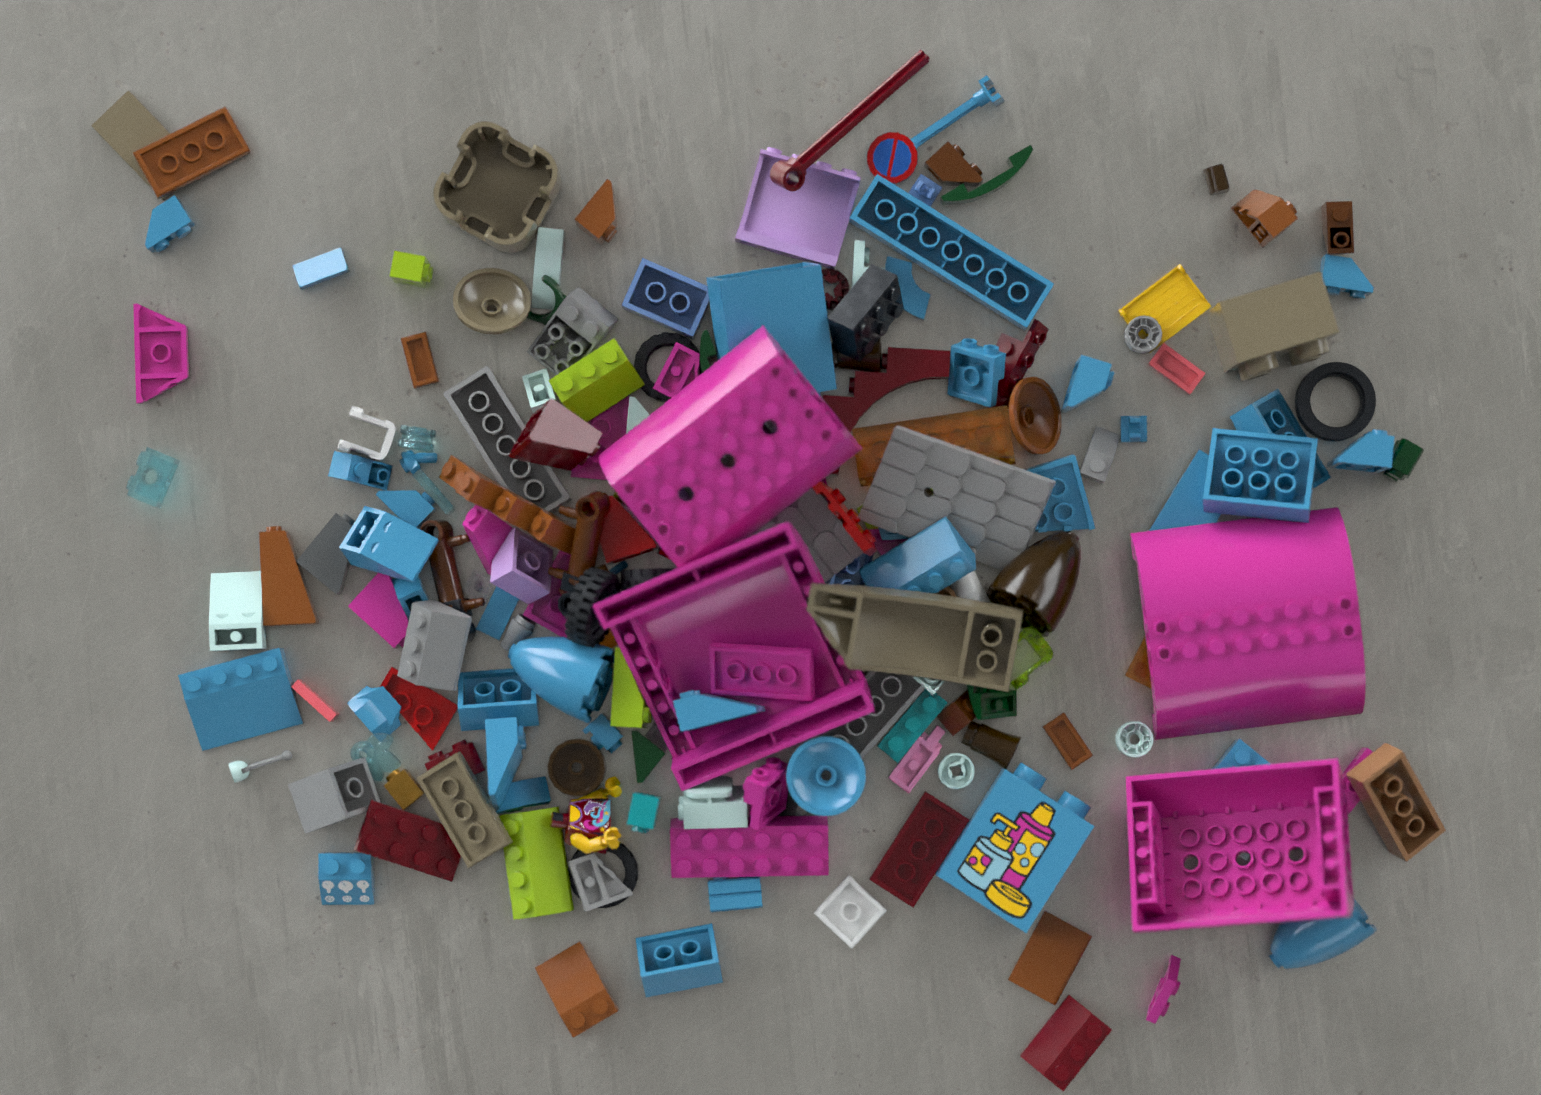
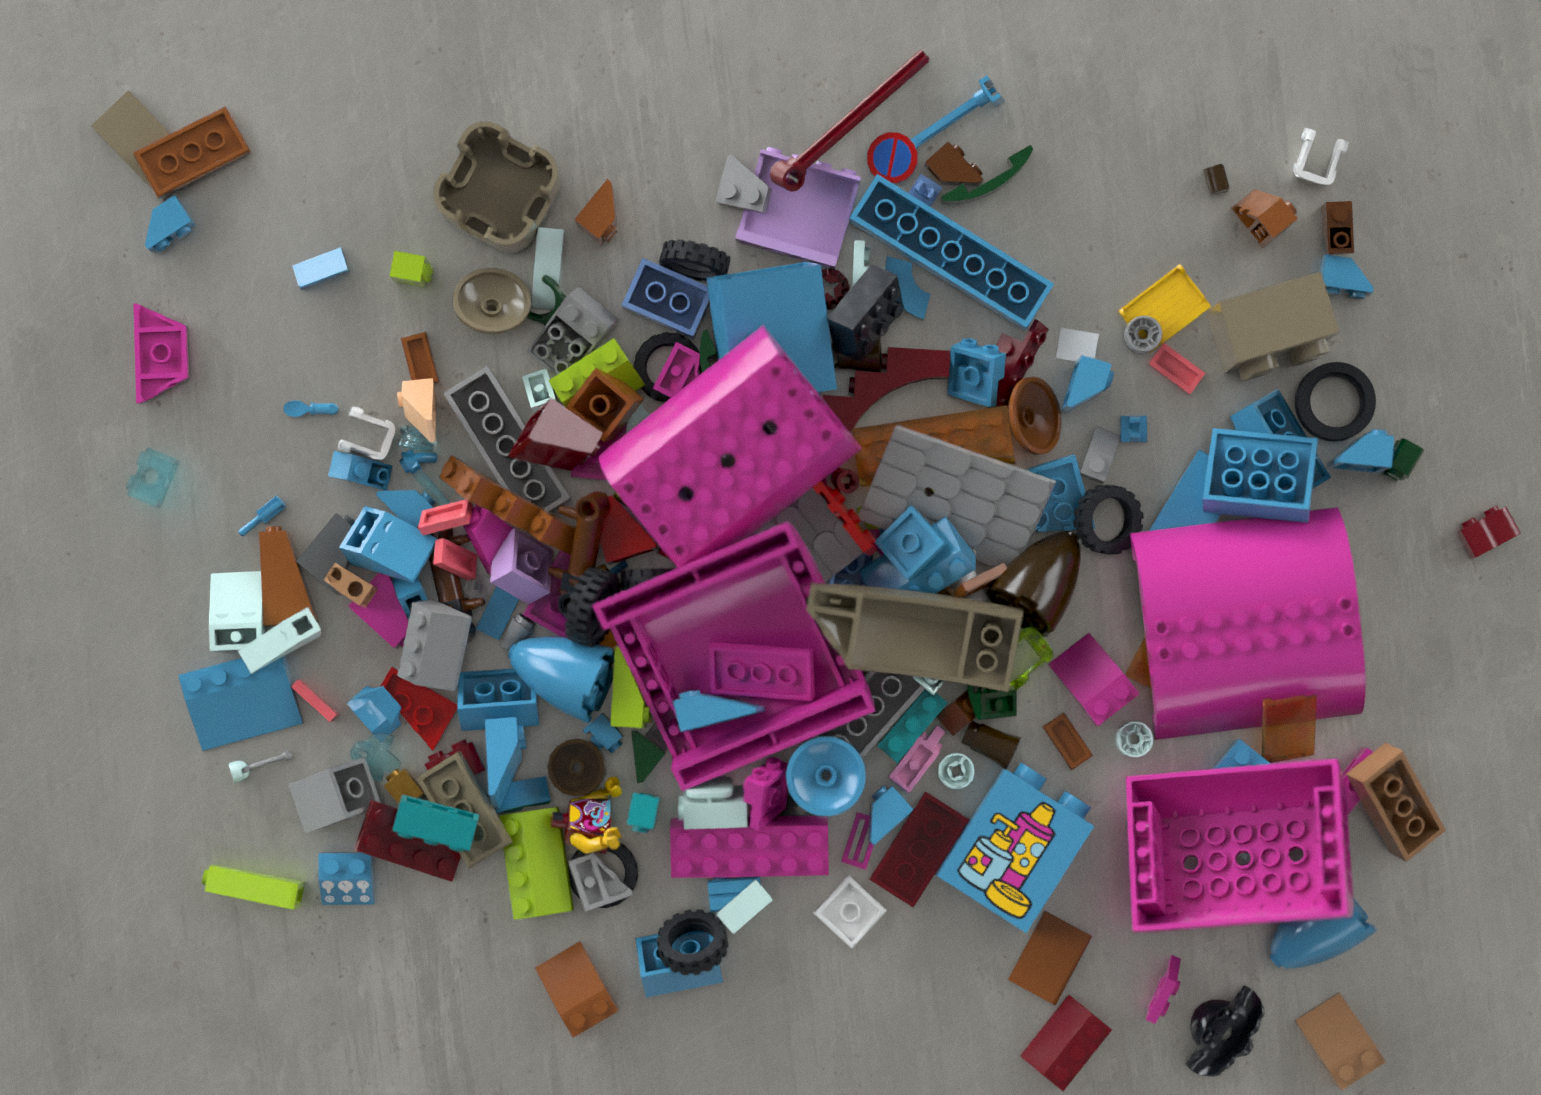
none -> lime slope [202,864,306,910]
none -> dark azure axle [238,495,286,536]
none -> light aqua slope [238,608,321,674]
none -> dark azure piece [283,400,339,417]
none -> medium nougat leg [324,563,378,608]
none -> teal brick [393,795,479,852]
none -> light nougat slope [397,378,437,442]
none -> coral tile [418,499,473,536]
none -> coral tile [433,538,477,581]
none -> dark orange slope [566,368,644,442]
none -> black tyre [656,909,729,976]
none -> black tyre [659,239,731,282]
none -> light grey wing [715,154,772,214]
none -> light aqua tile [716,880,773,934]
none -> dark red bush [831,468,860,493]
none -> dark pink tile [841,812,874,870]
none -> dark azure slope [868,786,914,845]
none -> dark azure plate [875,506,948,581]
none -> dark orange tile [953,563,1007,598]
none -> dark pink slope [1048,633,1139,726]
none -> white sticker [1056,328,1099,361]
none -> black tyre [1073,484,1144,555]
none -> black piece [1185,985,1265,1077]
none -> clear orange piece [1261,695,1317,763]
none -> white piece [1292,128,1349,185]
none -> medium nougat slope [1295,993,1386,1090]
none -> dark red brick [1457,505,1521,559]

